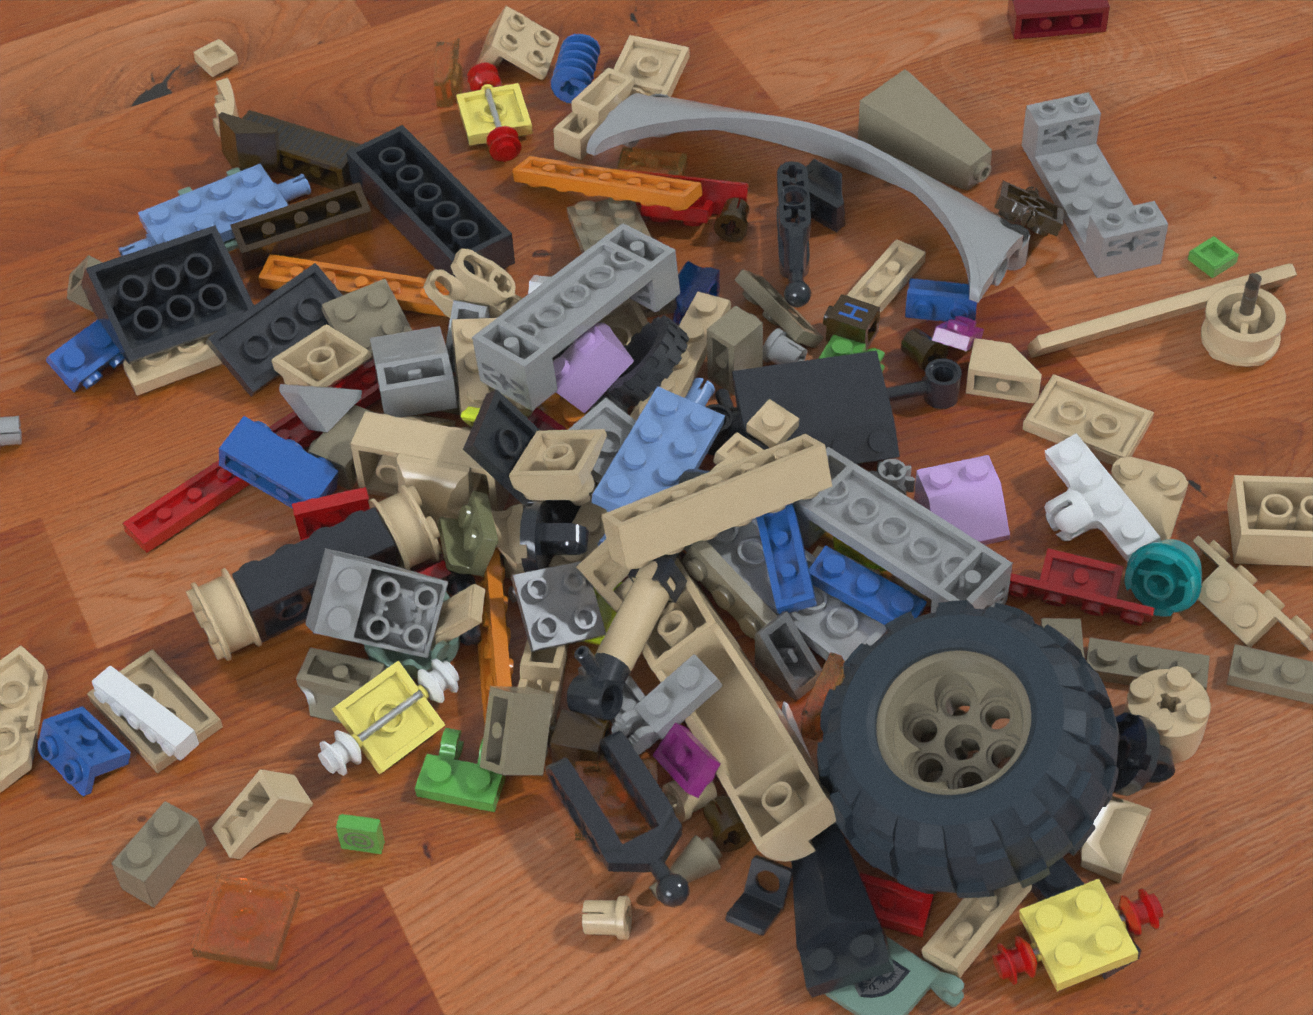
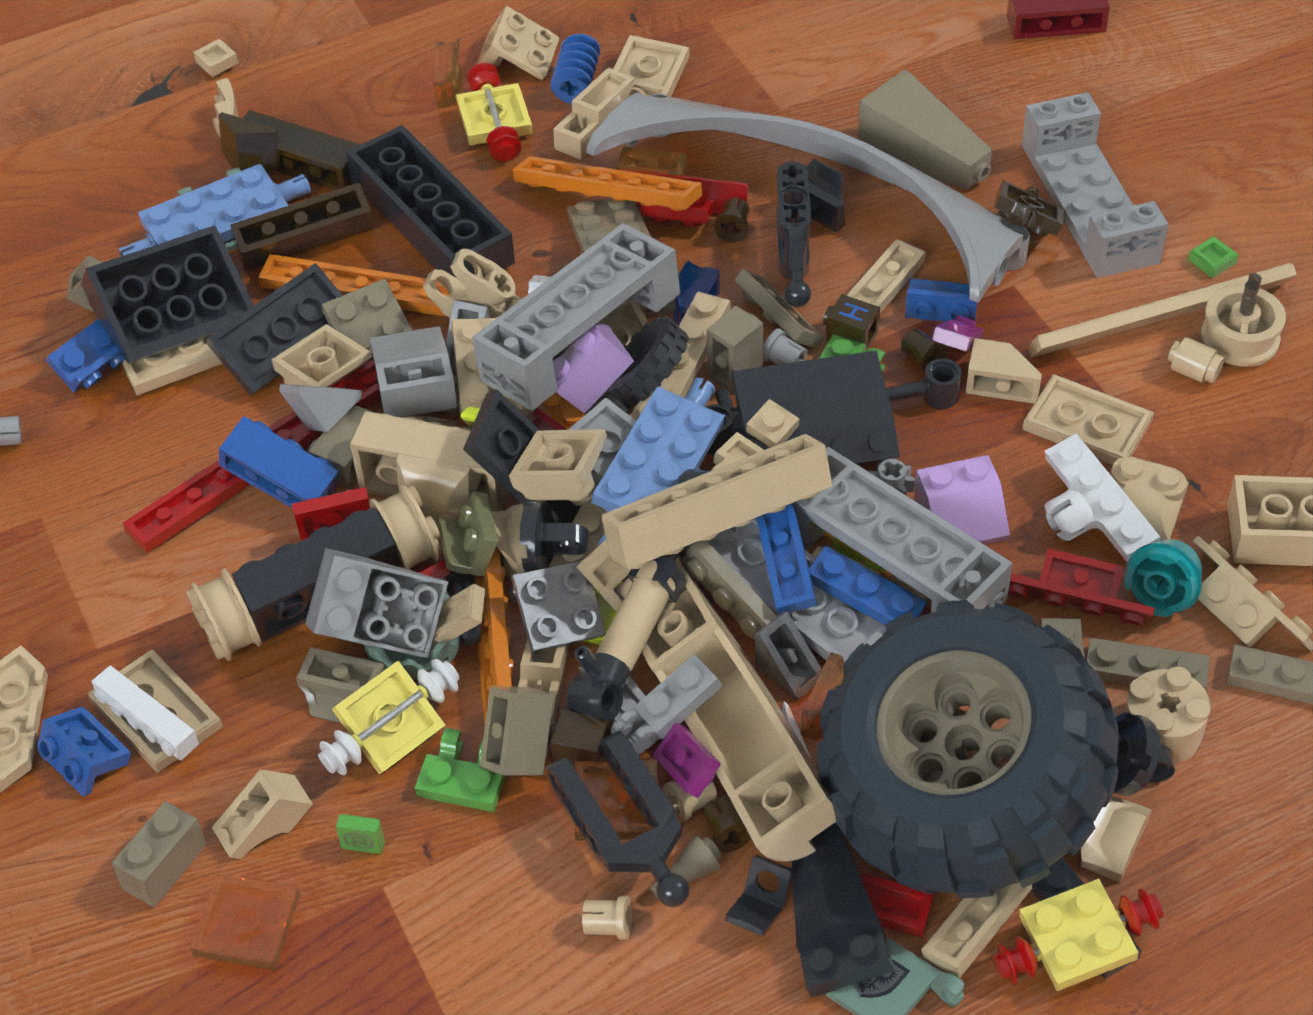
none -> tan brick [1167,337,1225,384]

